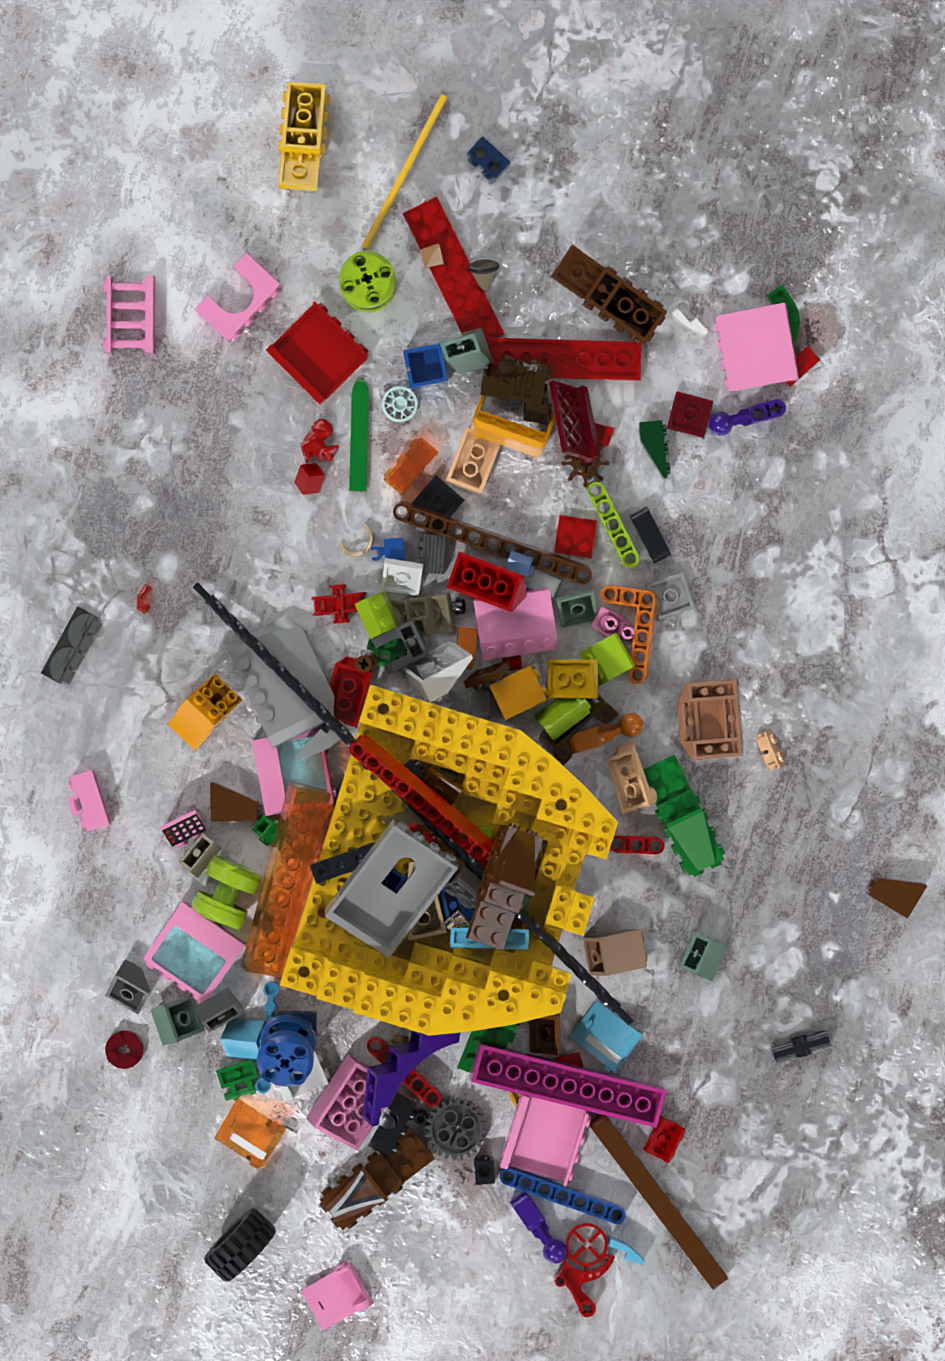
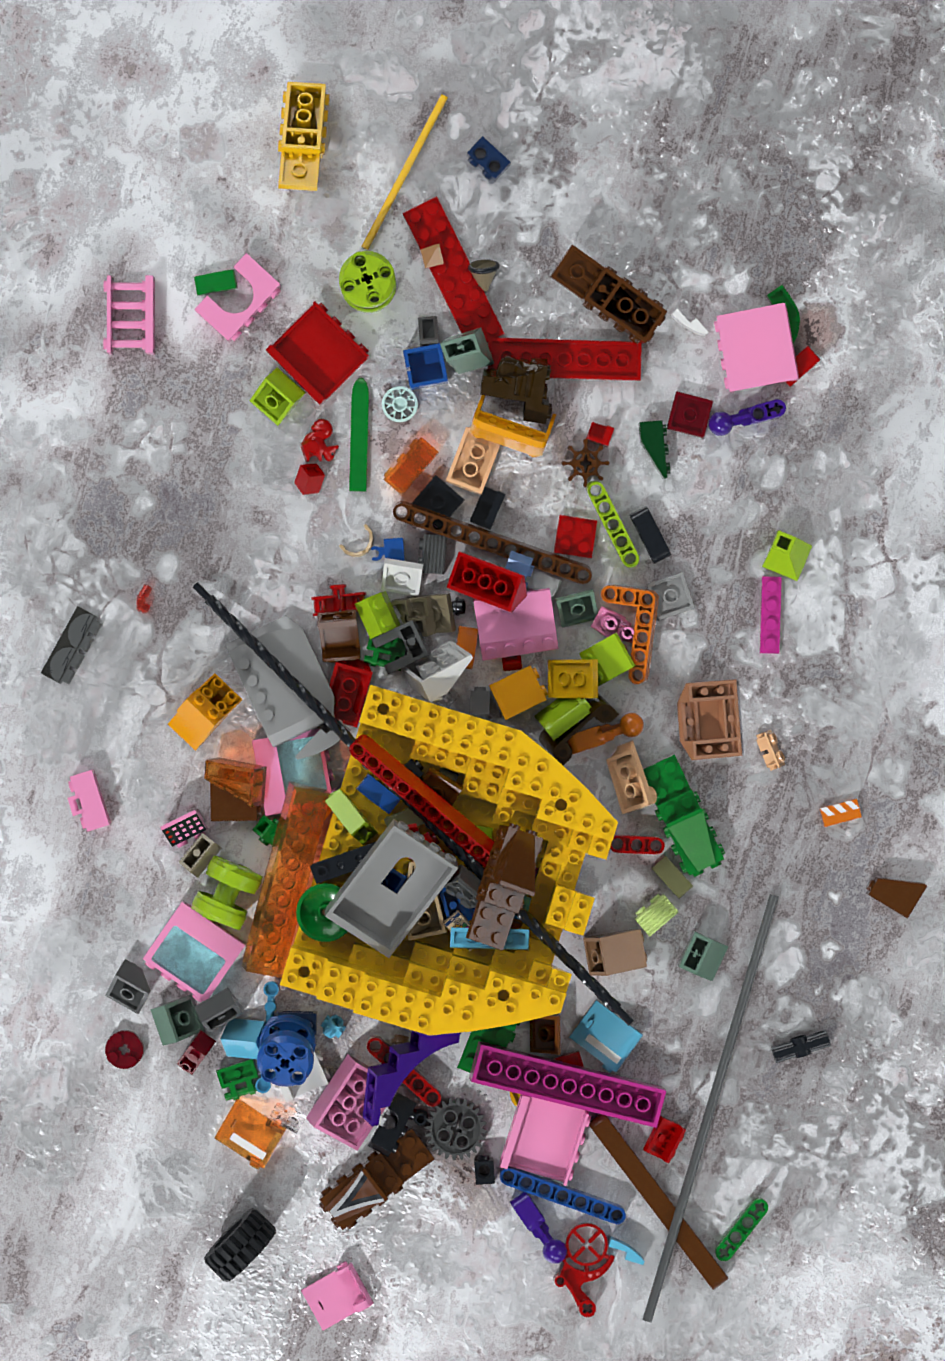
reddish brown bush [356,653,378,672] -> none
reddish brown plate [463,660,512,689] -> none
dark red fence [549,380,601,464] -> none
none -> dark red slope [177,1030,216,1075]
none -> green slope [194,269,238,296]
none -> clear orange wedge [204,757,267,807]
none -> lime slope [249,367,306,426]
none -> green dish [296,883,348,942]
none -> reddish brown panel [317,610,361,663]
none -> medium azure gear [320,1015,346,1039]
none -> lime slope [325,789,378,845]
none -> blue slope [356,773,401,814]
none -> dark grey slope [418,316,439,347]
none -> black panel [470,487,506,530]
none -> yellowish green brick [634,894,679,937]
none -> dark grey piece [642,894,779,1323]
none -> olive slope [652,856,693,899]
none -> green beam [715,1198,768,1261]
none -> dark pink plate [759,576,782,654]
none -> lime slope [762,530,812,581]
none -> orange tile [819,799,862,827]

